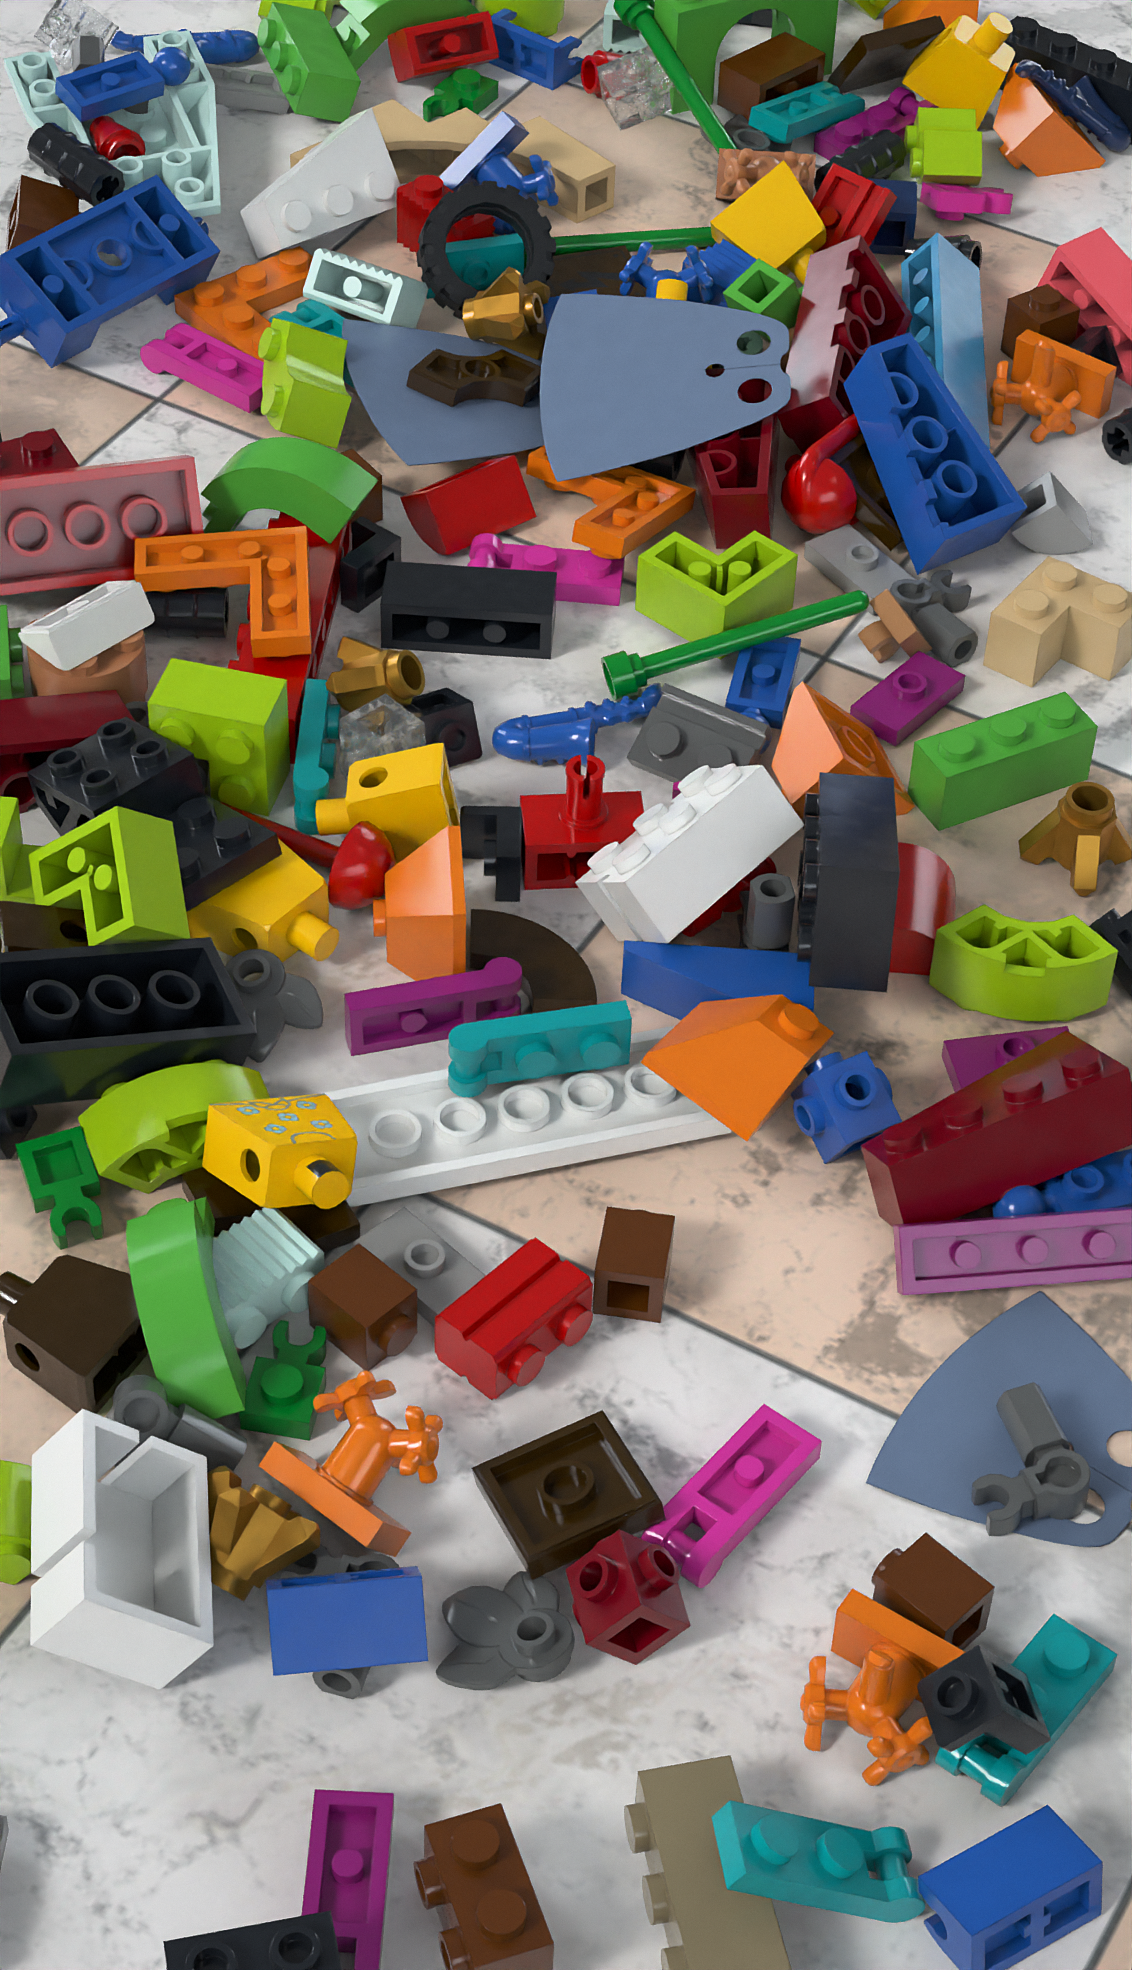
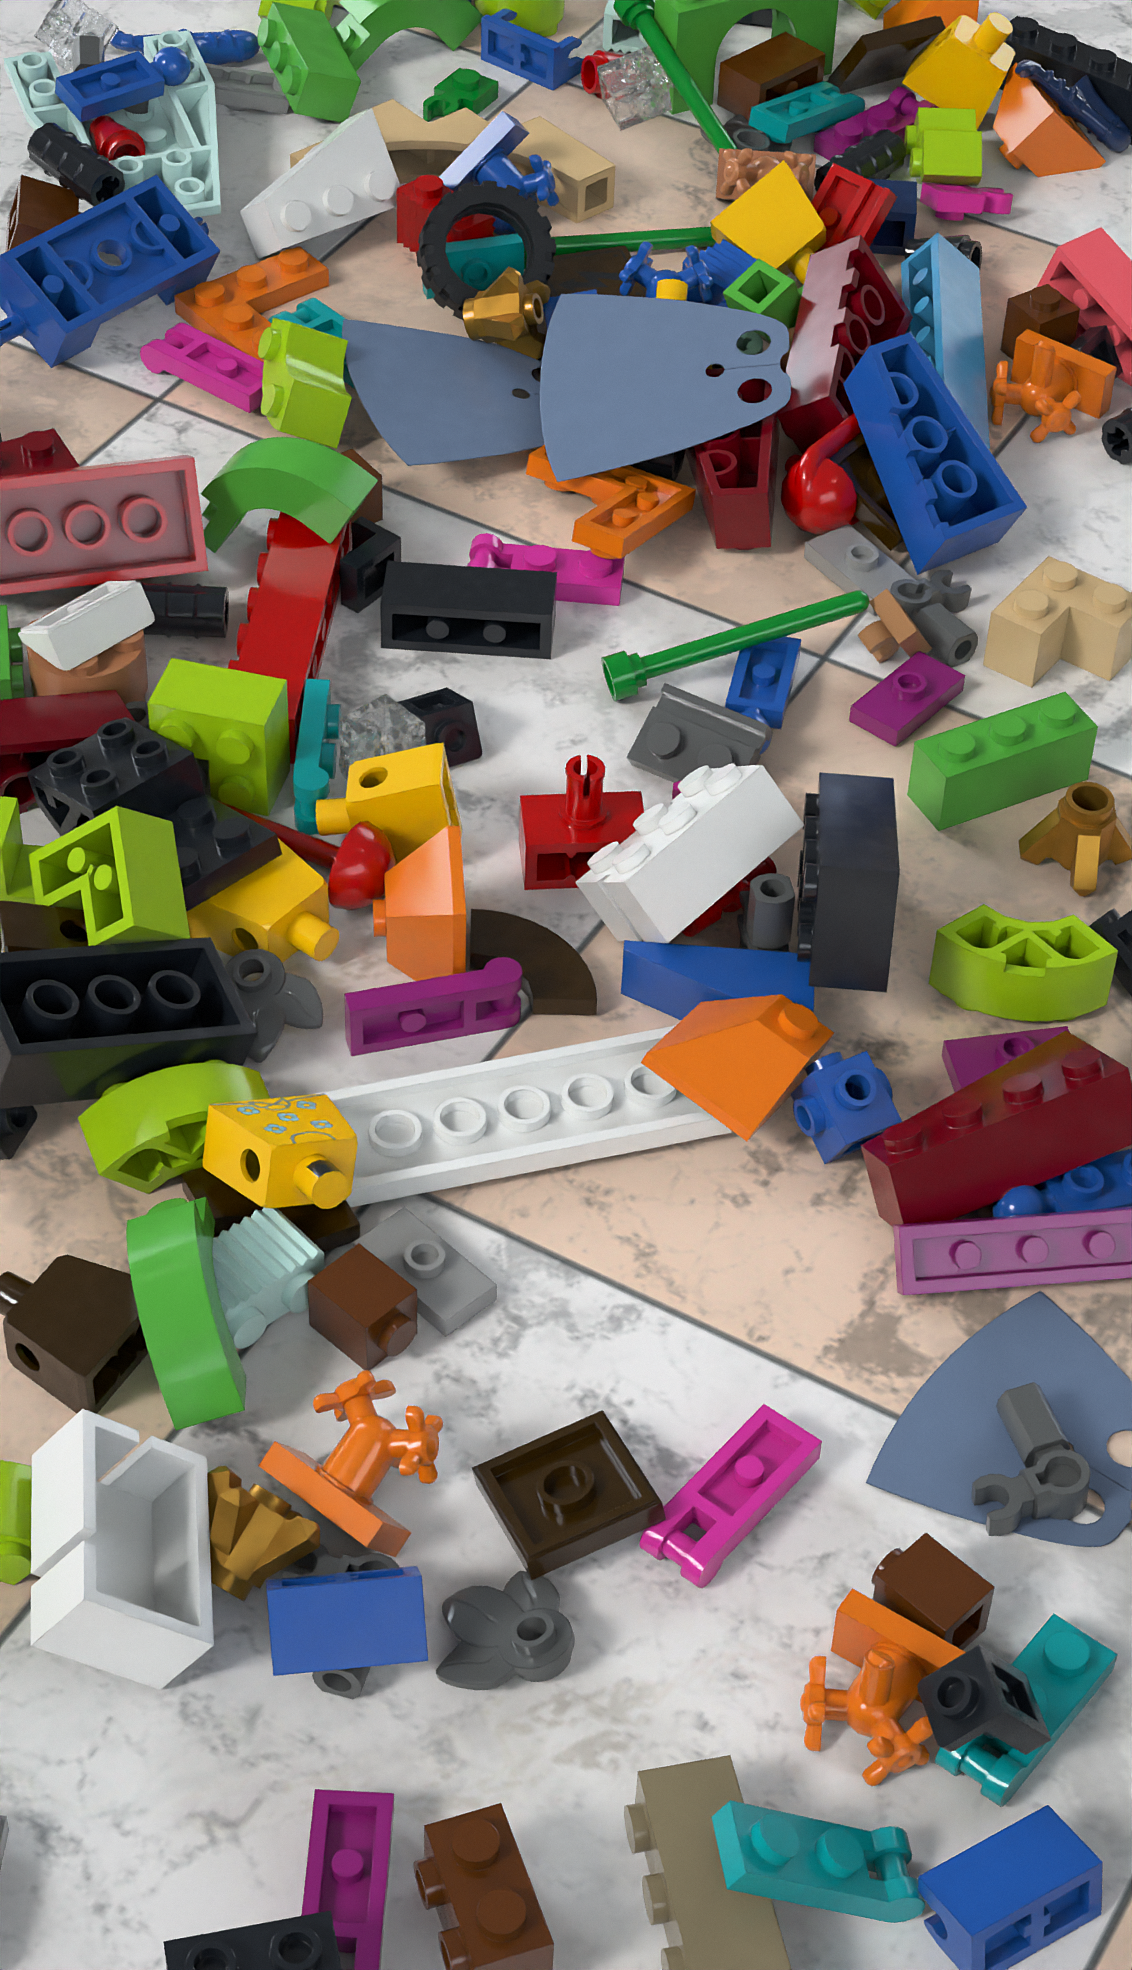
green plate [15,1126,104,1250] -> none
dark grey bar [105,1374,247,1473] -> none
orange plate [134,526,312,658] -> none
green plate [239,1320,326,1441] -> none
light aqua brick [303,248,428,329] -> none
pearl gold rock [326,636,425,748] -> none
red brick [387,11,499,83] -> none
red brick [400,455,537,555] -> none
dark brown tile [406,349,541,407] -> none
red brick [435,1237,593,1400] -> none
teal plate [448,1000,632,1097] -> none
black bracket [460,806,521,902] -> none
blue piece [492,682,663,767] -> none
dark red brick [565,1529,691,1665] -> none
reddish brown brick [592,1206,675,1323] -> none
lime brick [635,530,798,660] -> none
orange slope [771,681,915,819] -> none
red brick [889,842,956,976] -> none
light grey brick [1010,471,1093,555] -> none

